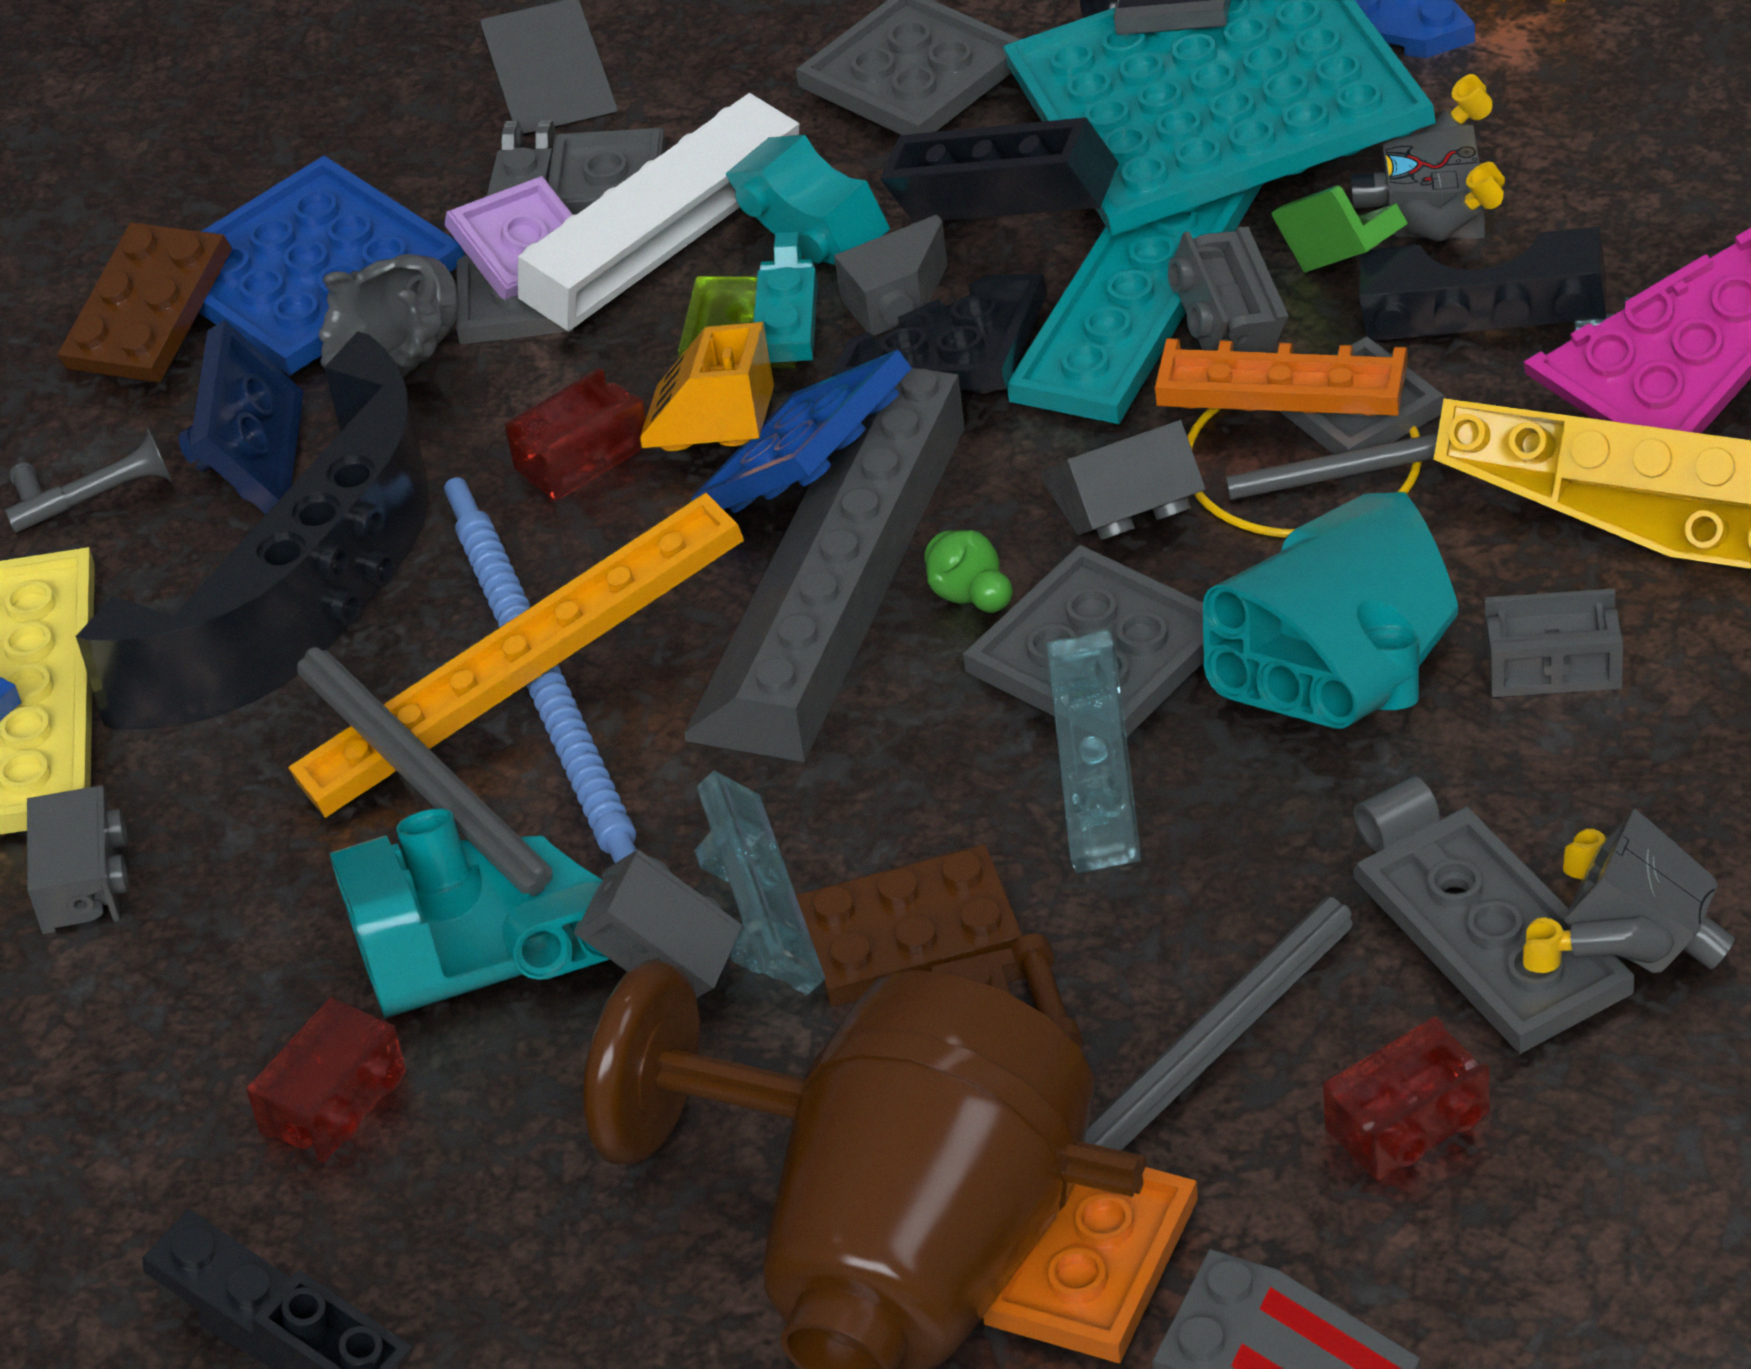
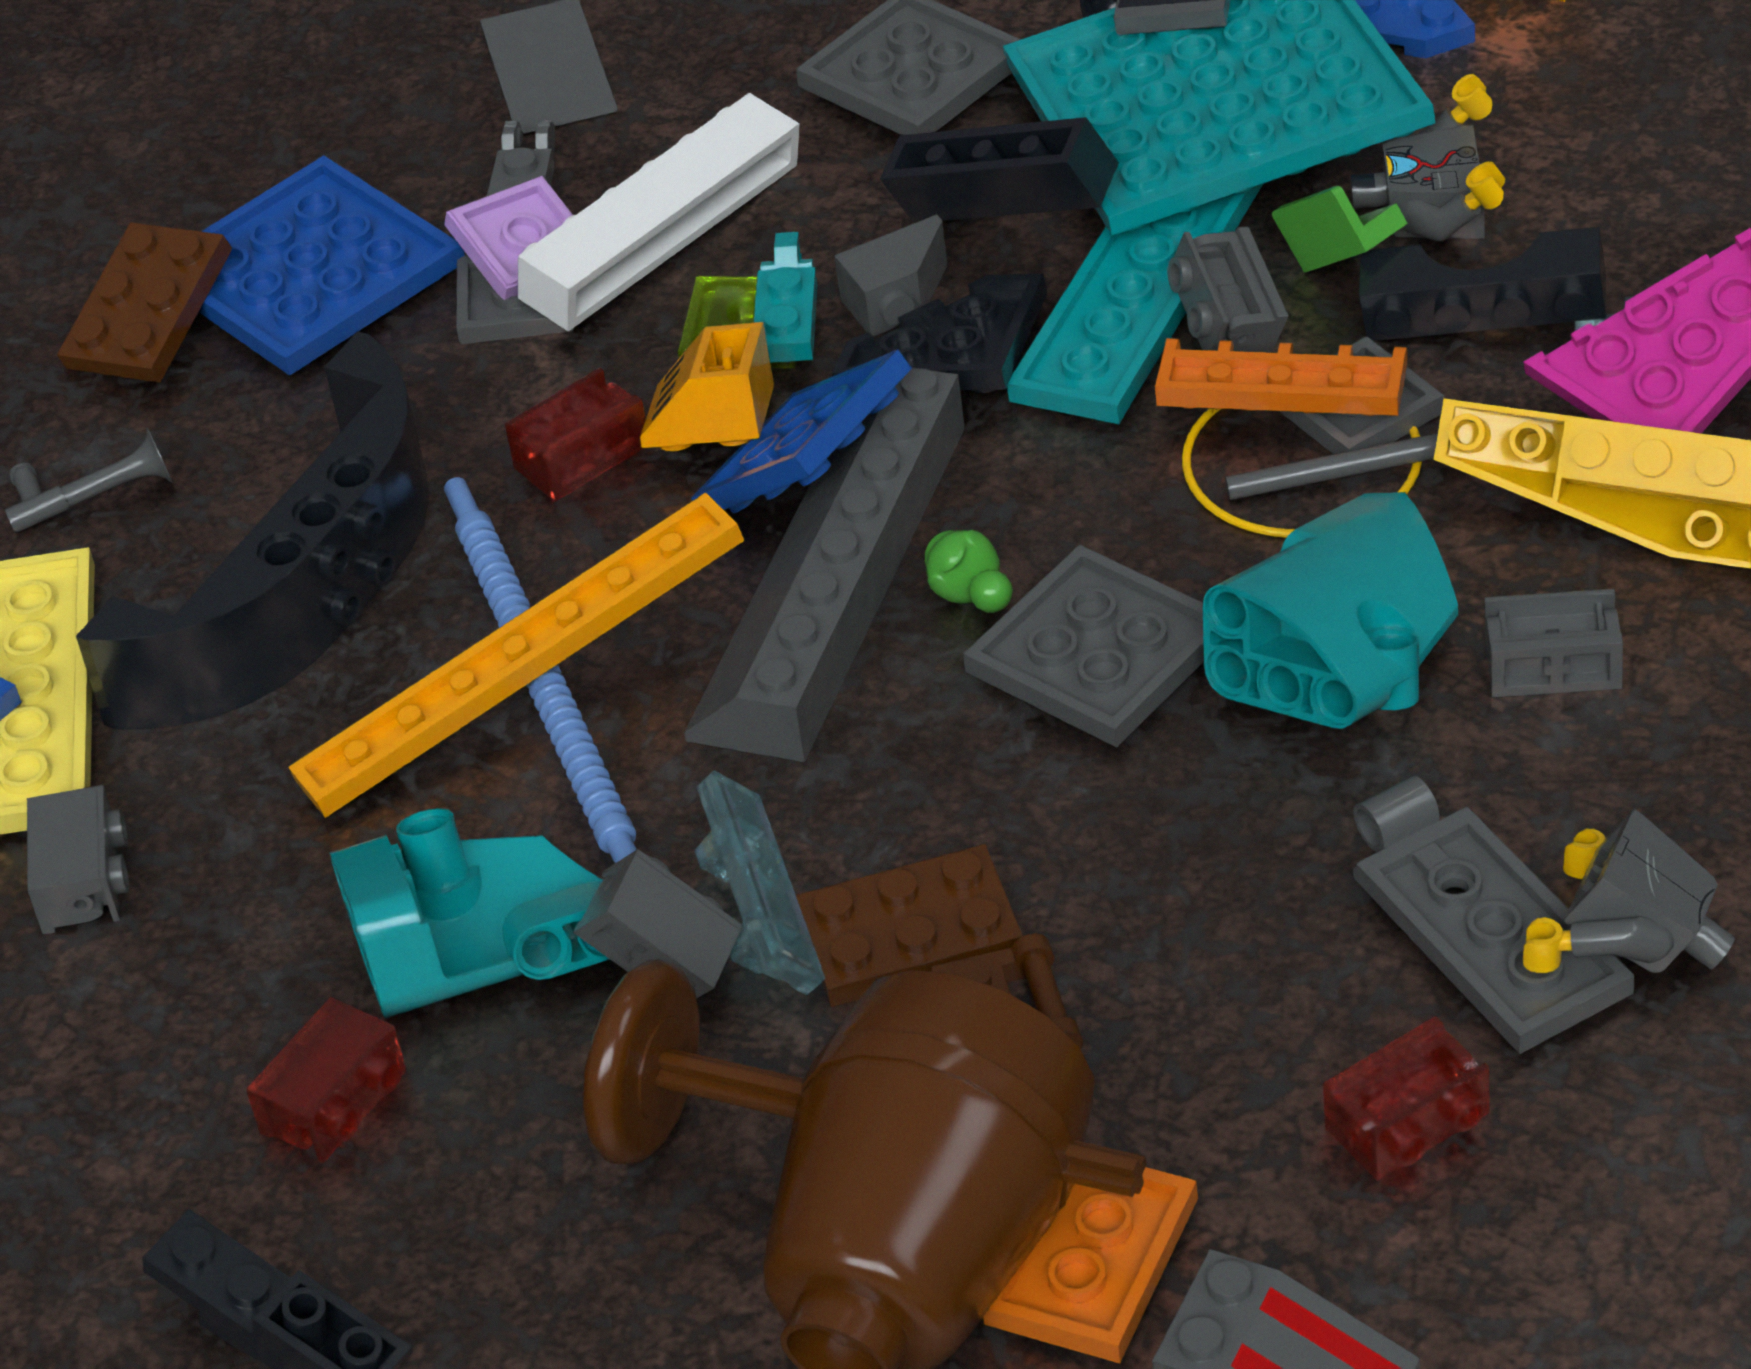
dark blue plate [179,320,304,514] -> none
dark grey axle [297,647,553,896] -> none
dark grey hair [319,254,459,378] -> none
dark grey tile [548,128,666,215] -> none
teal brick [725,135,890,265] -> none
dark grey slope [1040,420,1206,540] -> none
clear light blue hinge [1047,630,1141,873] -> none
dark grey axle [1084,897,1353,1150] -> none

